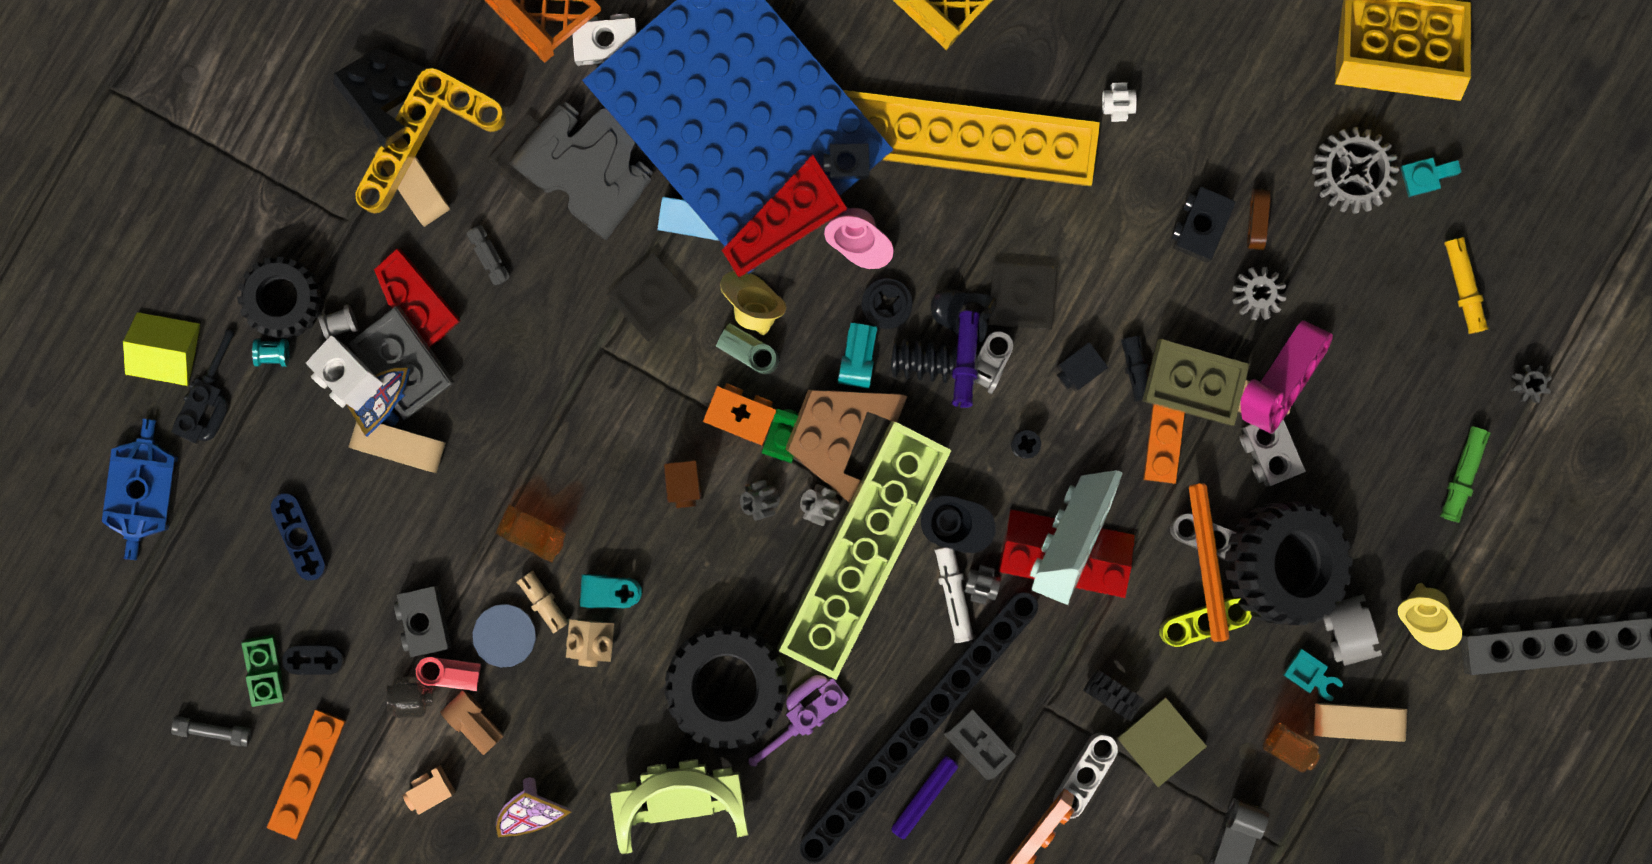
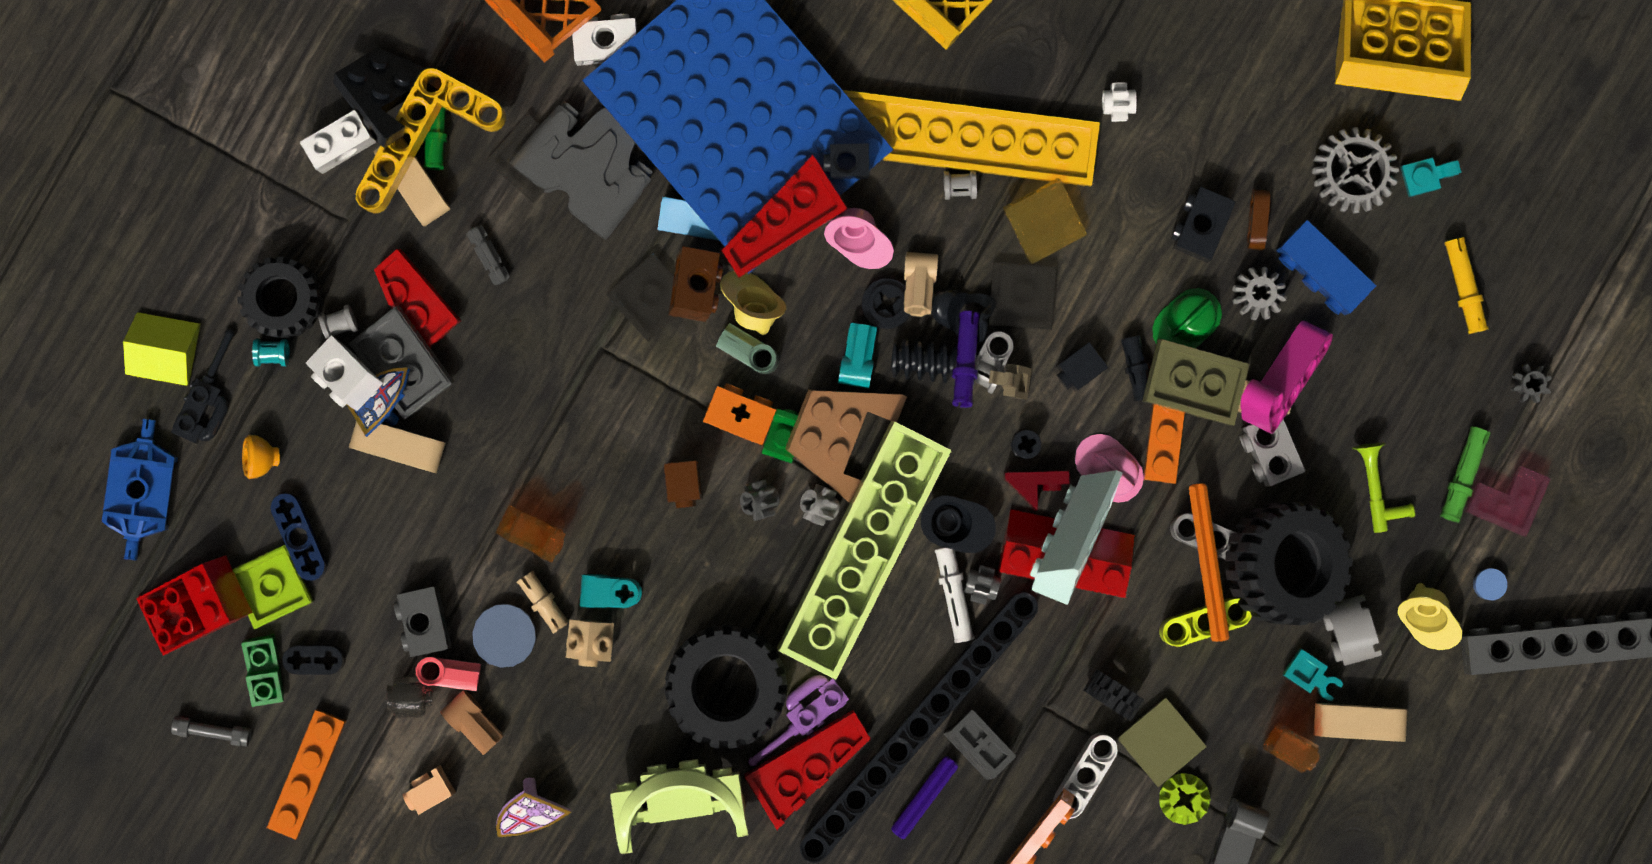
none -> red slope [136,555,253,656]
none -> lime tile [233,545,314,629]
none -> light orange brick [242,435,280,479]
none -> white brick [300,110,377,174]
none -> green pin [423,107,448,171]
none -> reddish brown brick [668,246,723,322]
none -> red wing [744,709,870,830]
none -> tan piece [904,252,938,317]
none -> light grey bush [944,170,977,200]
none -> dark tan plate [989,364,1032,400]
none -> clear yellow tile [1002,178,1087,264]
none -> dark red slope [1003,471,1069,510]
none -> bright pink piece [1075,434,1144,503]
none -> green piece [1152,288,1222,349]
none -> lime gear [1159,773,1211,825]
none -> blue brick [1276,220,1376,316]
none -> lime piece [1352,443,1415,533]
none -> clear pink plate [1465,466,1551,537]
none -> medium blue tile [1473,568,1507,600]

